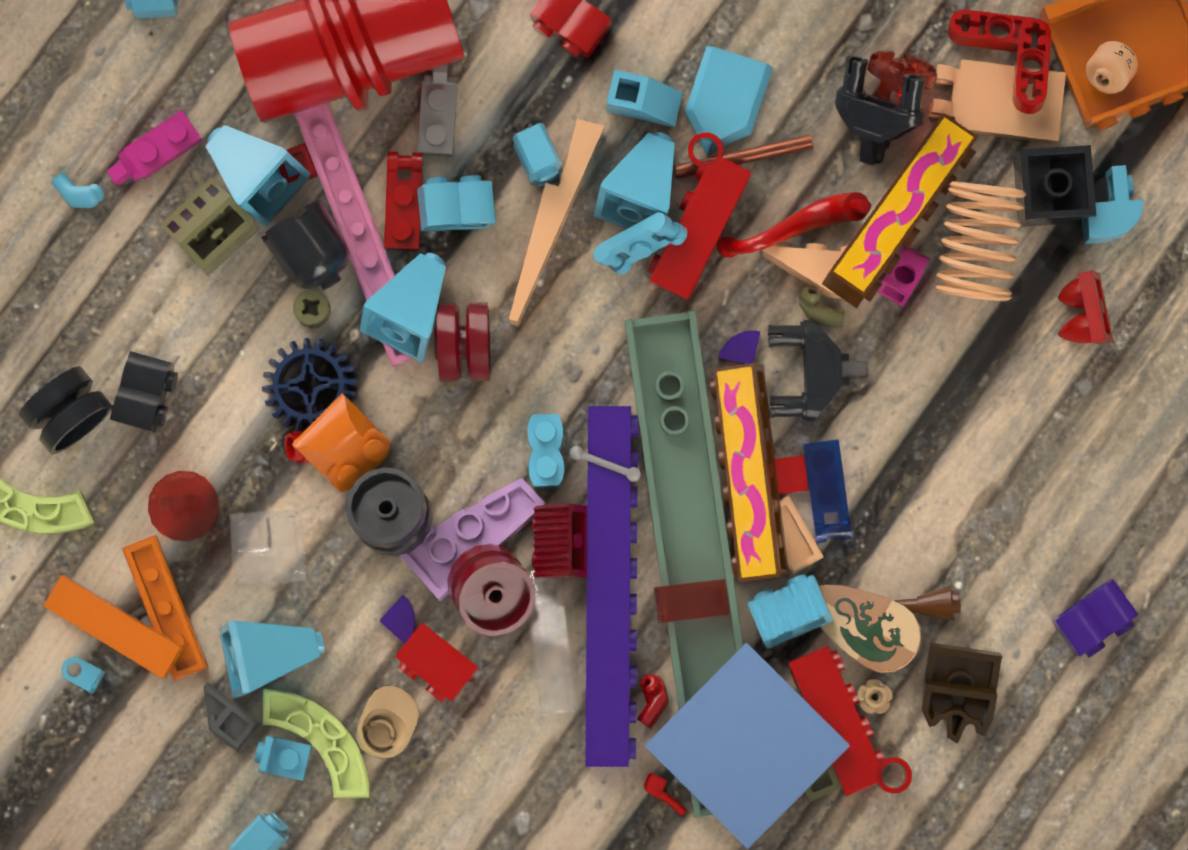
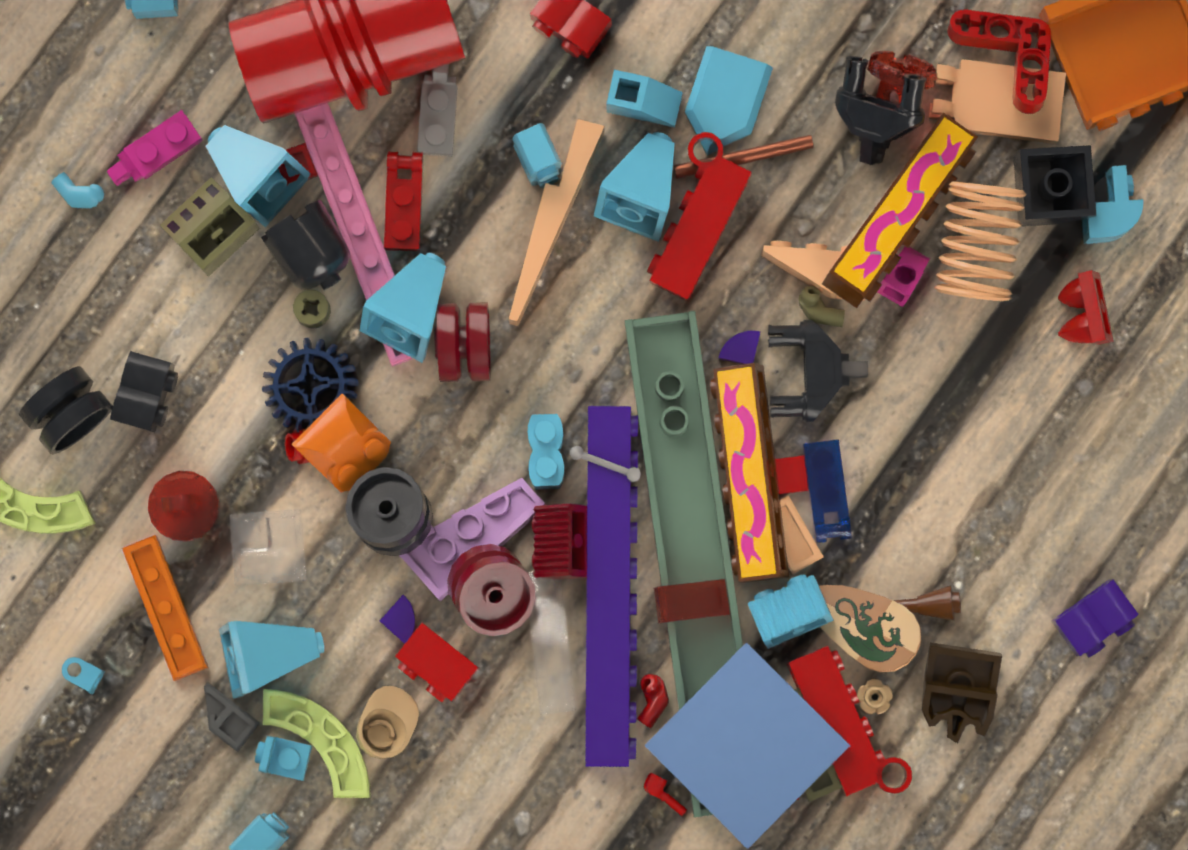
orange tile [44,575,184,679] -> none
medium azure brick [417,175,496,231] -> none
medium azure plate [593,212,687,275] -> none
red animal [717,192,871,258] -> none
light nougat head [1086,41,1138,94] -> none

